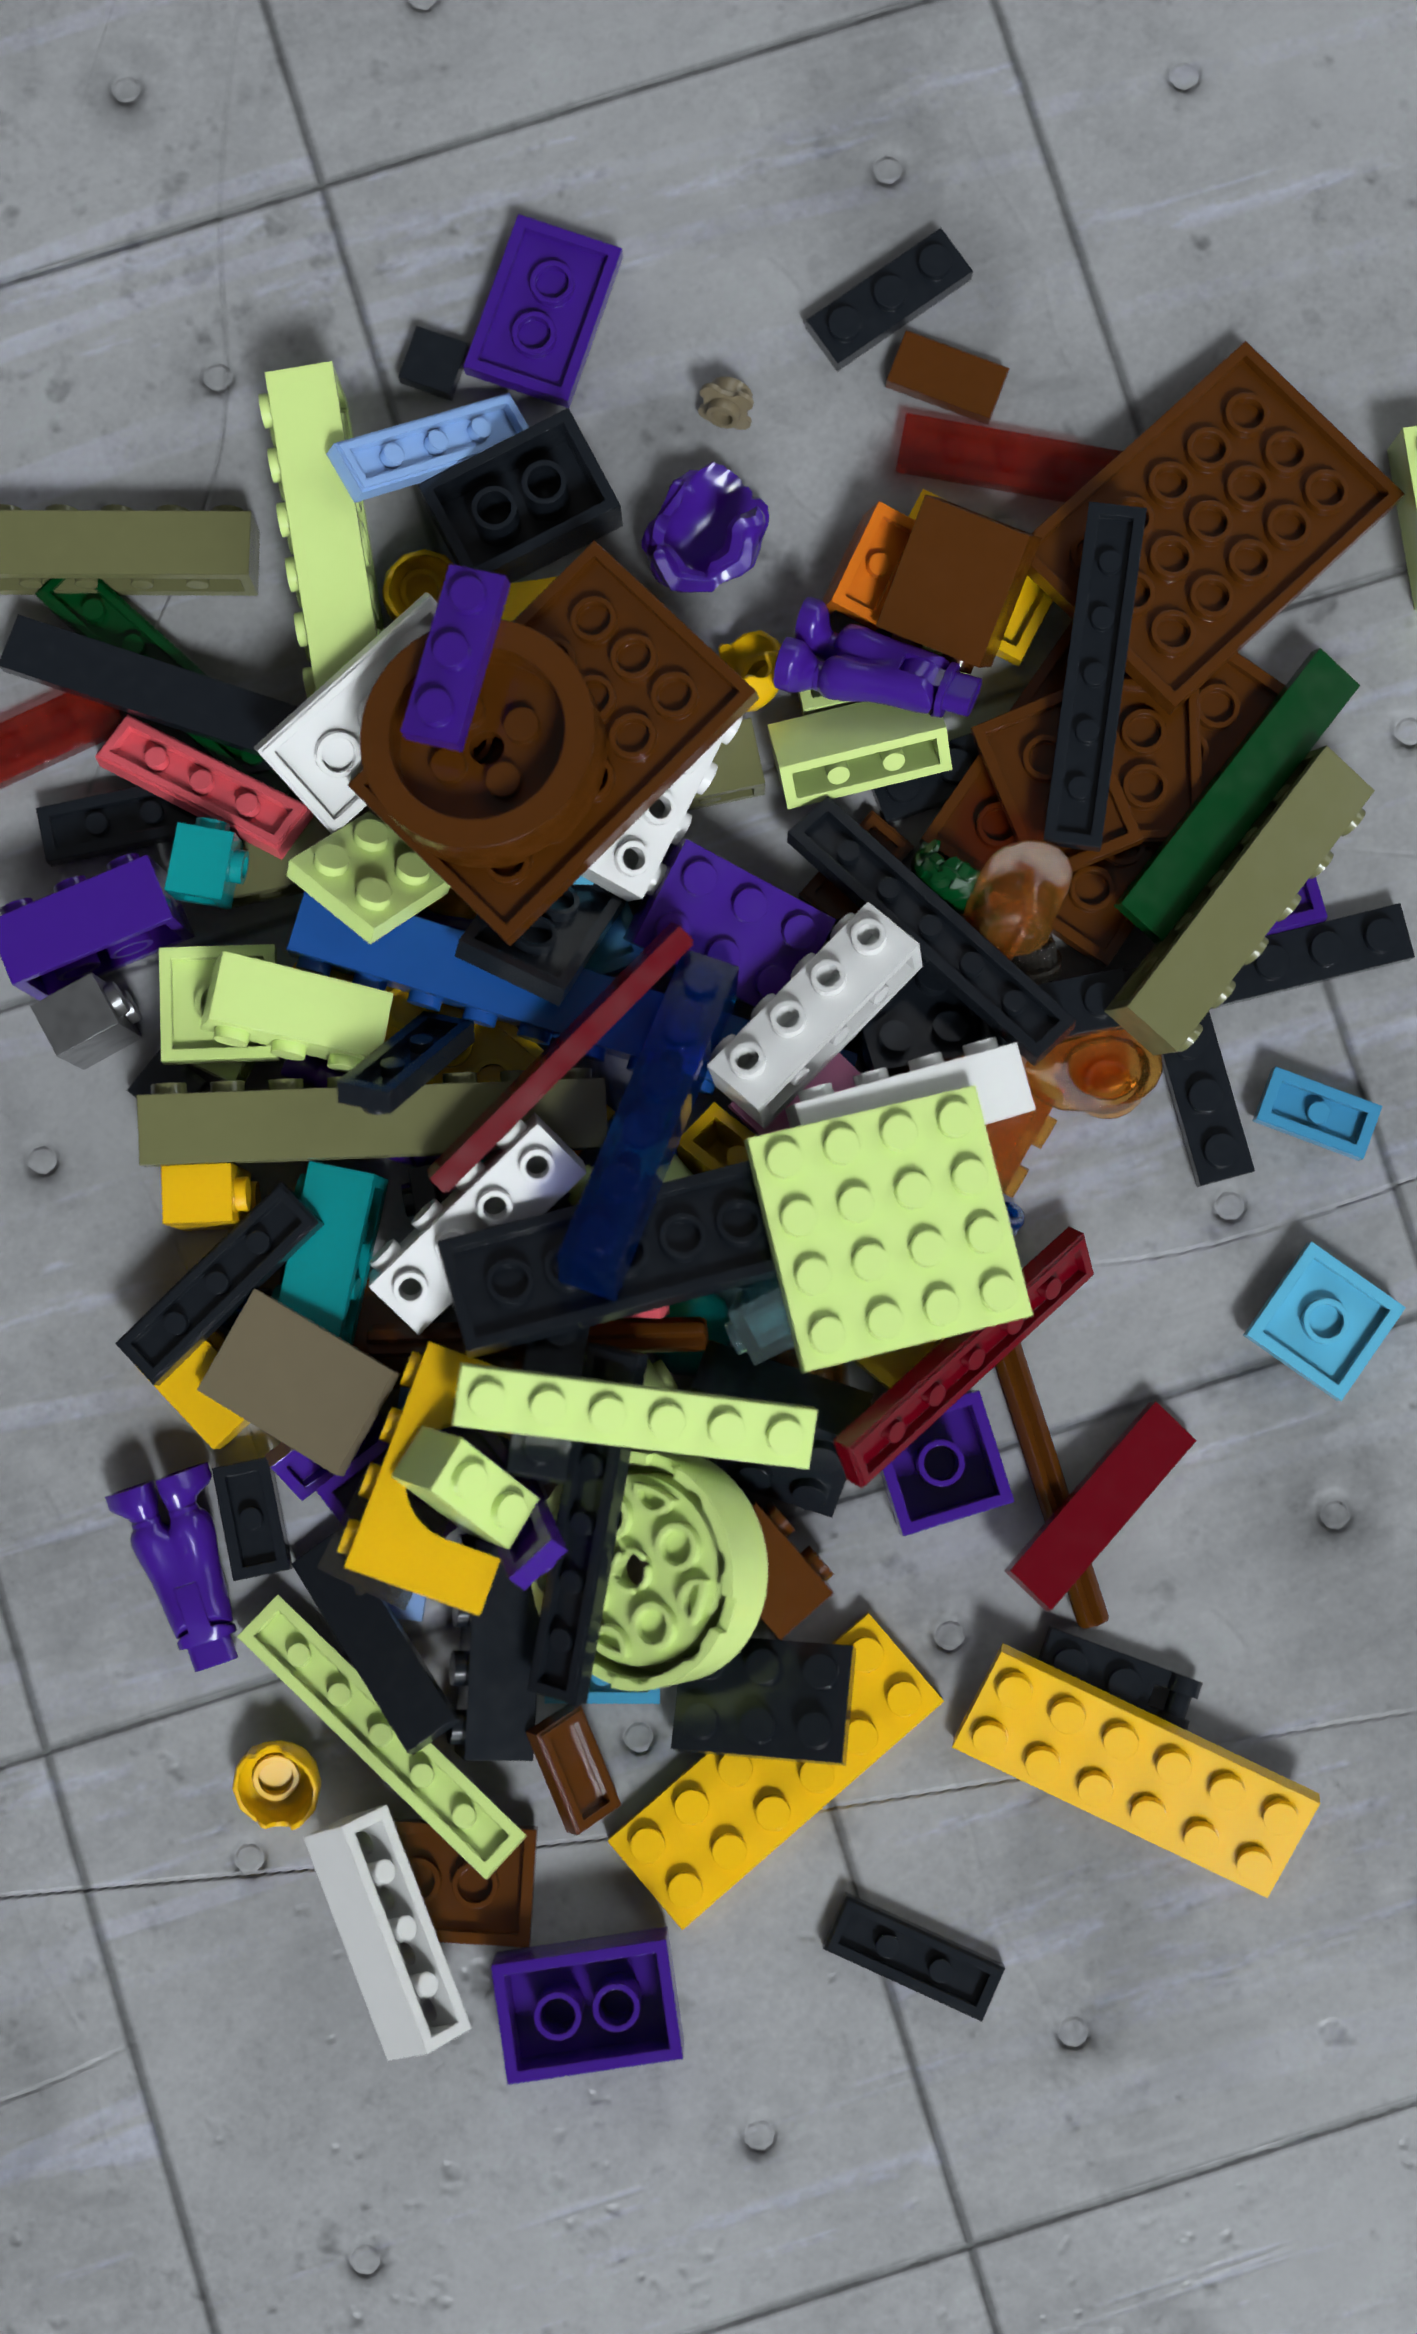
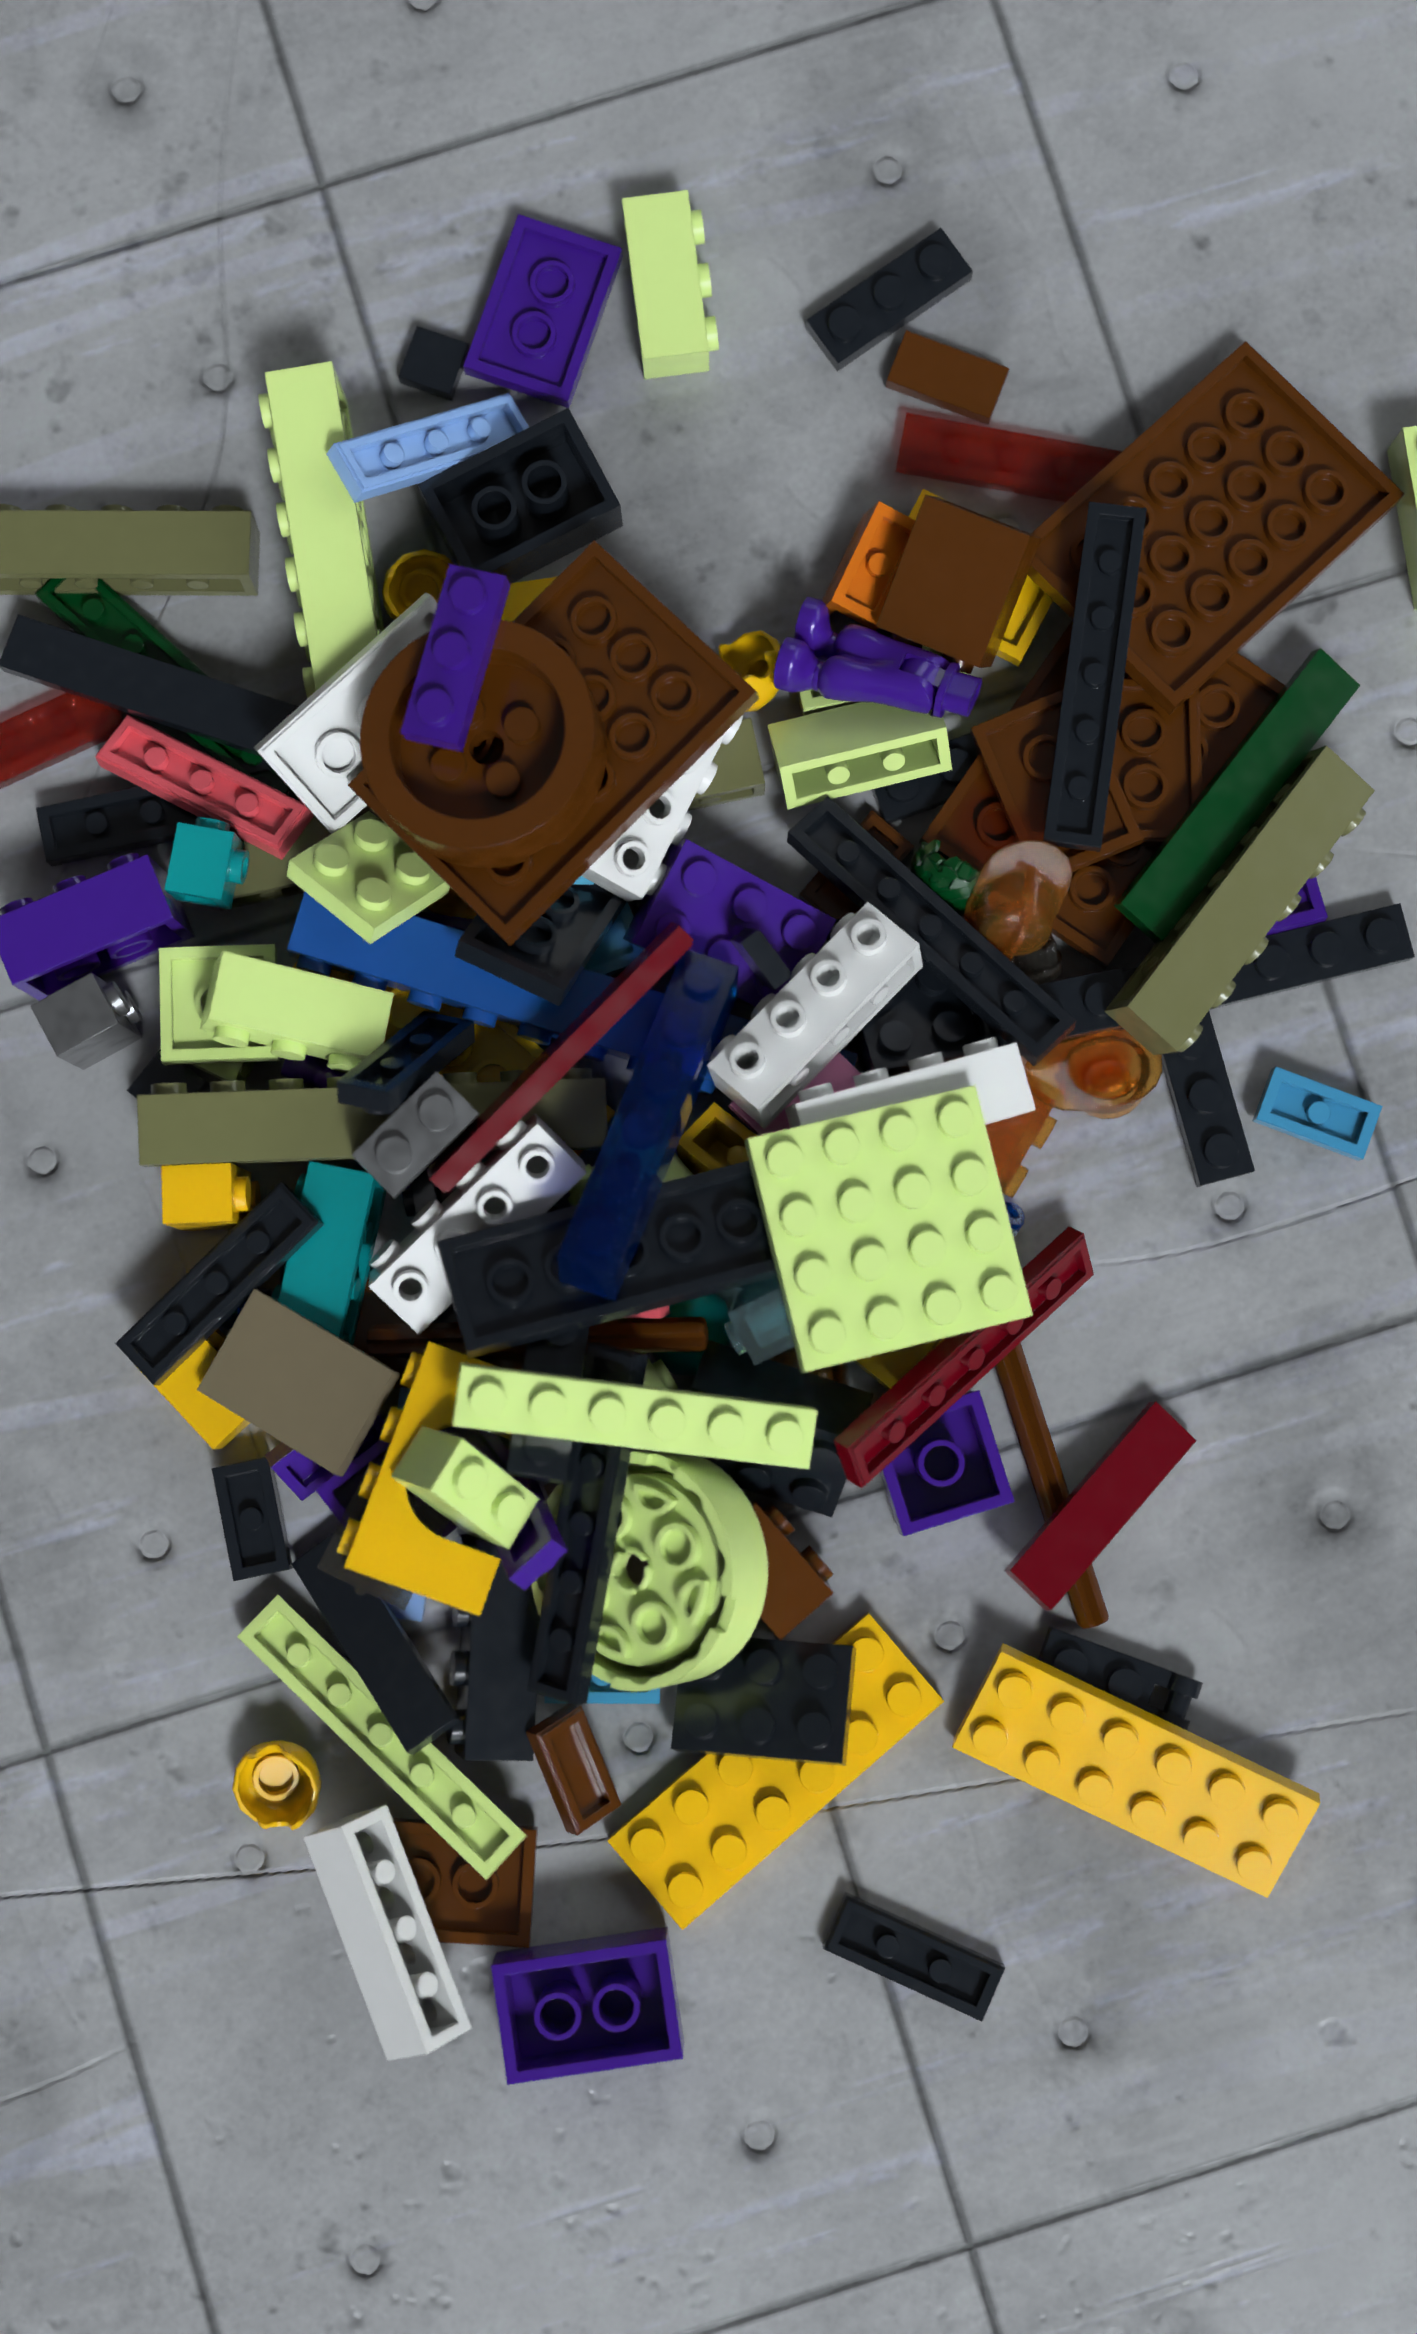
dark purple piece [105,1462,238,1672] -> none
dark purple hair [641,462,770,593] -> none
dark tan plate [698,376,754,430] -> none
medium azure plate [1243,1241,1406,1401] -> none
none -> flat silver brick [352,1072,479,1199]
none -> yellowish green brick [622,190,719,379]
none -> black tile [730,928,791,990]

